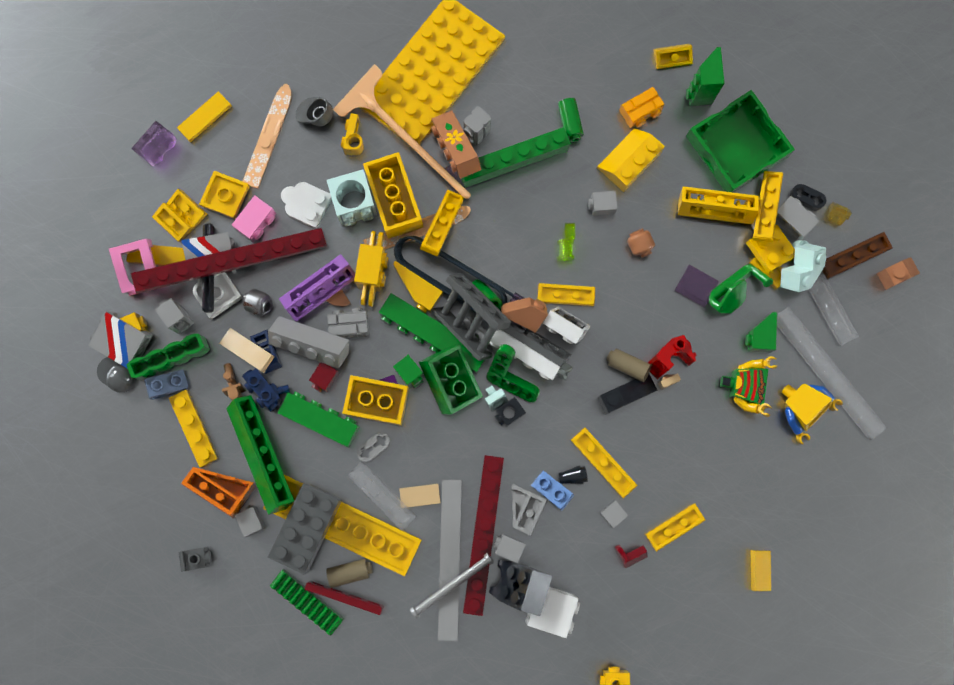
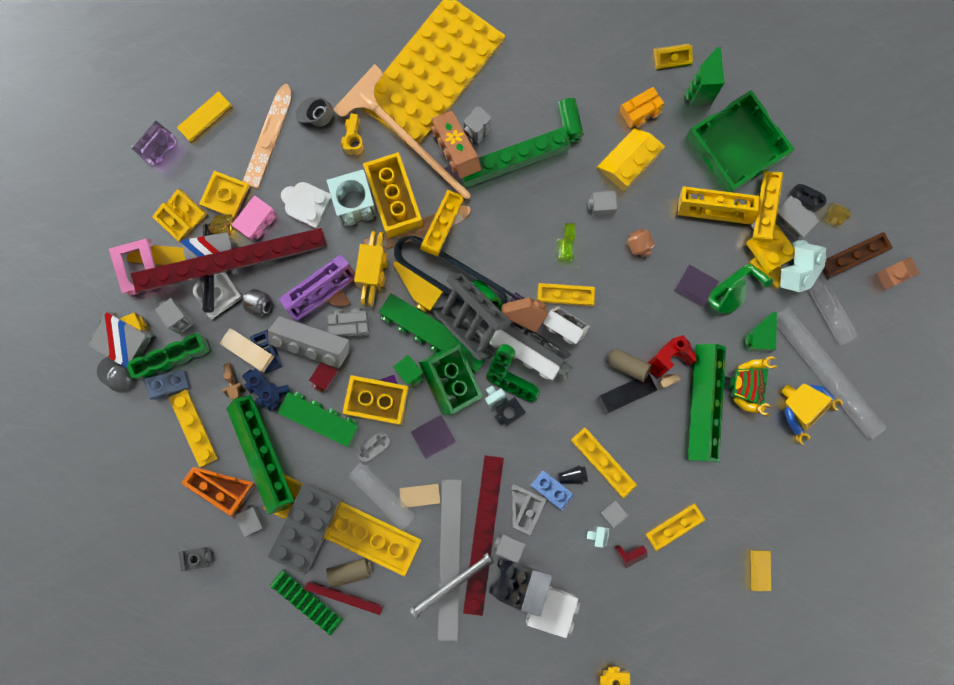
none -> clear yellow tile [208,214,234,236]
none -> clear purple piece [411,415,456,459]
none -> light aqua tile [587,526,610,548]
none -> green brick [688,344,726,463]

